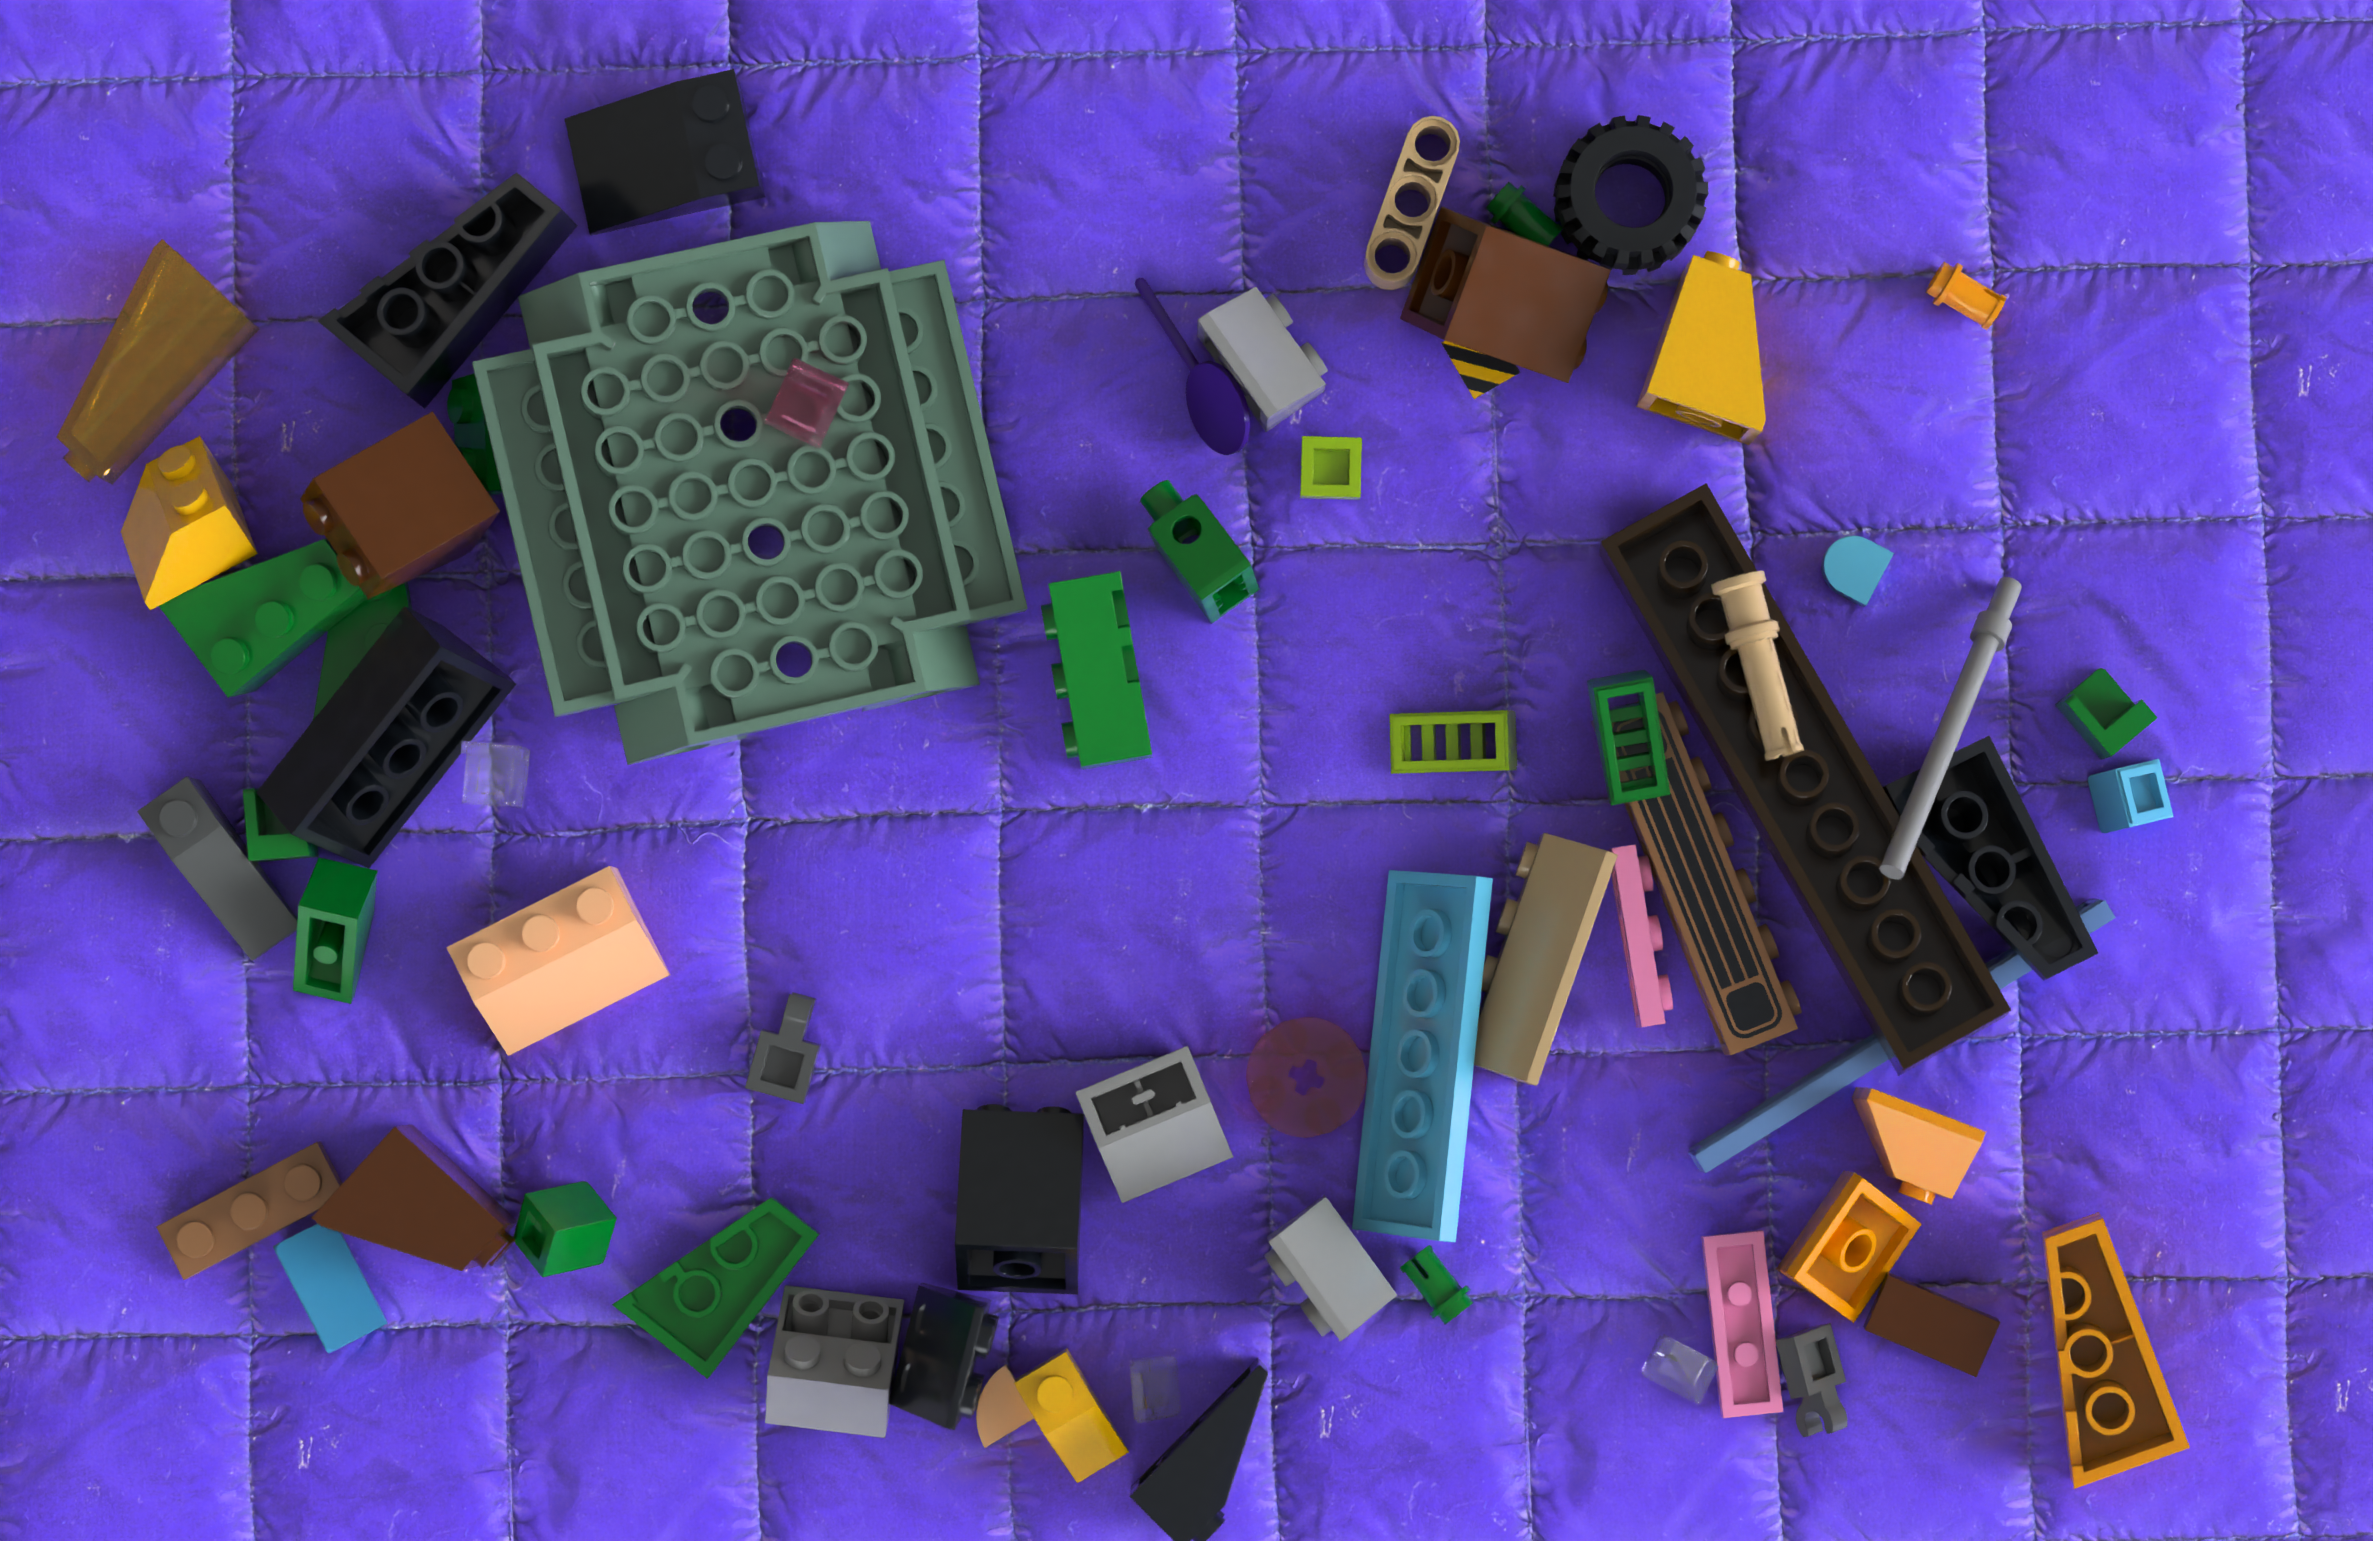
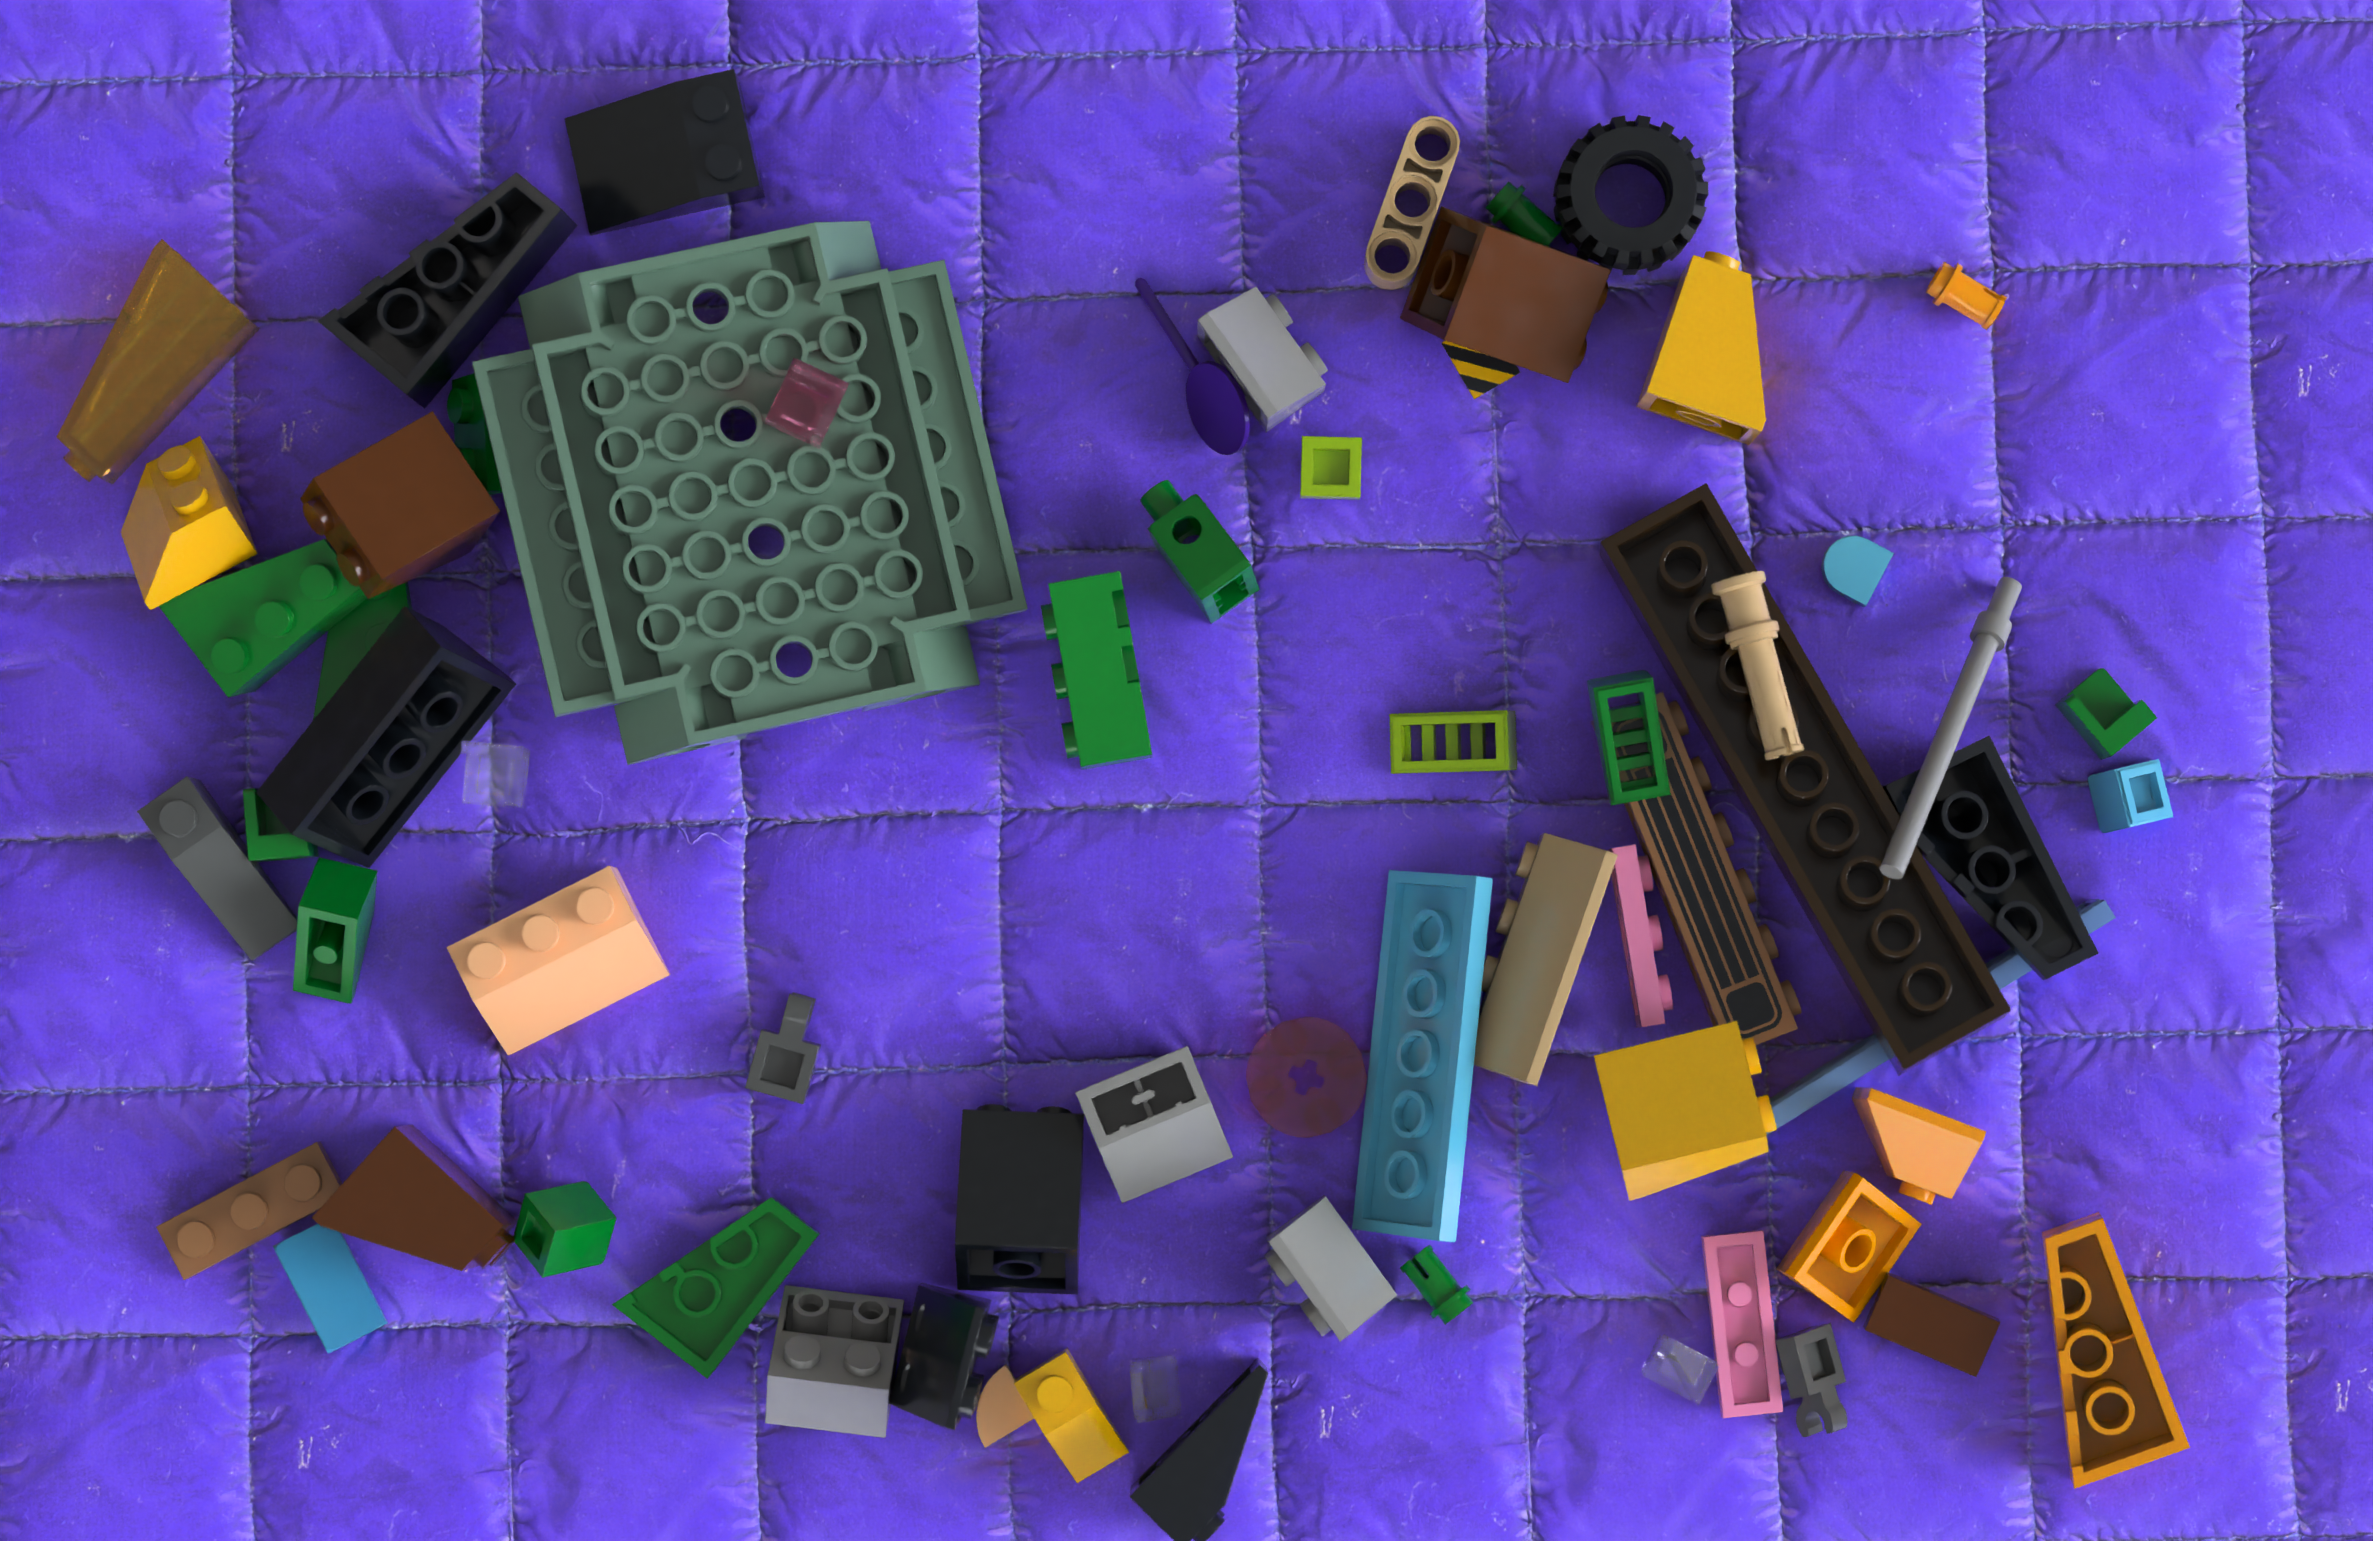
none -> yellow slope [1594,1021,1777,1201]

